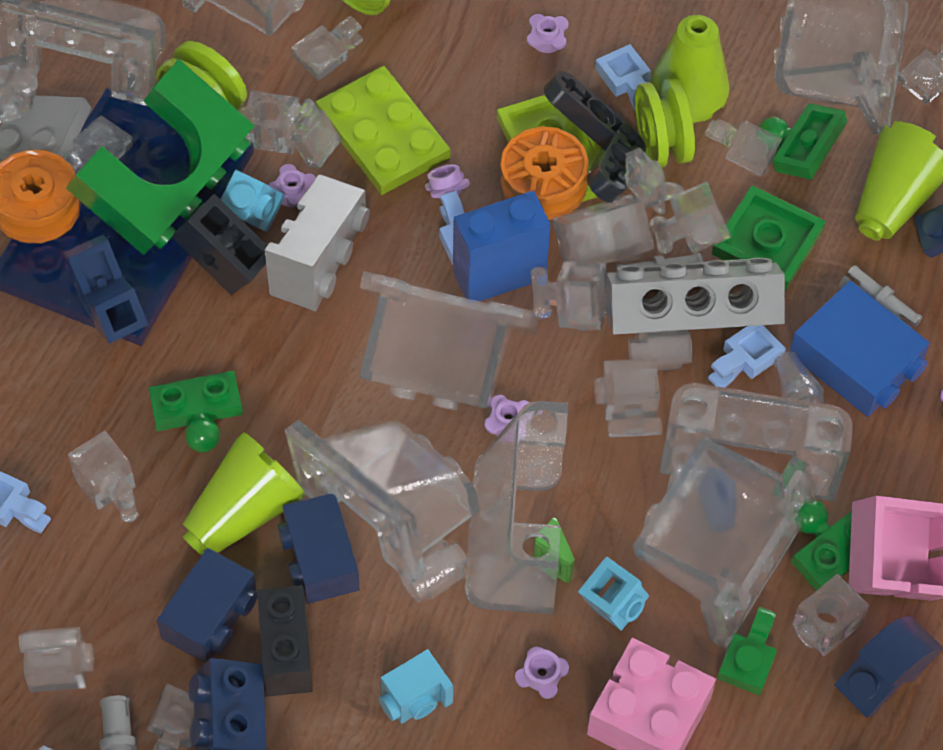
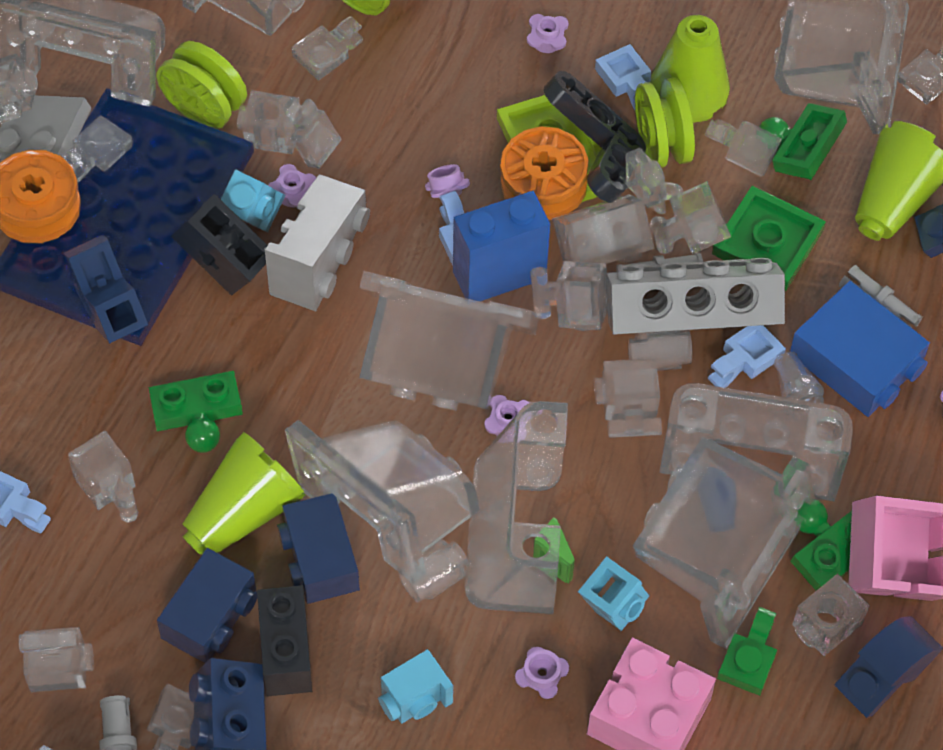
green arch [66,59,255,255] -> none
lime plate [316,66,451,195] -> none

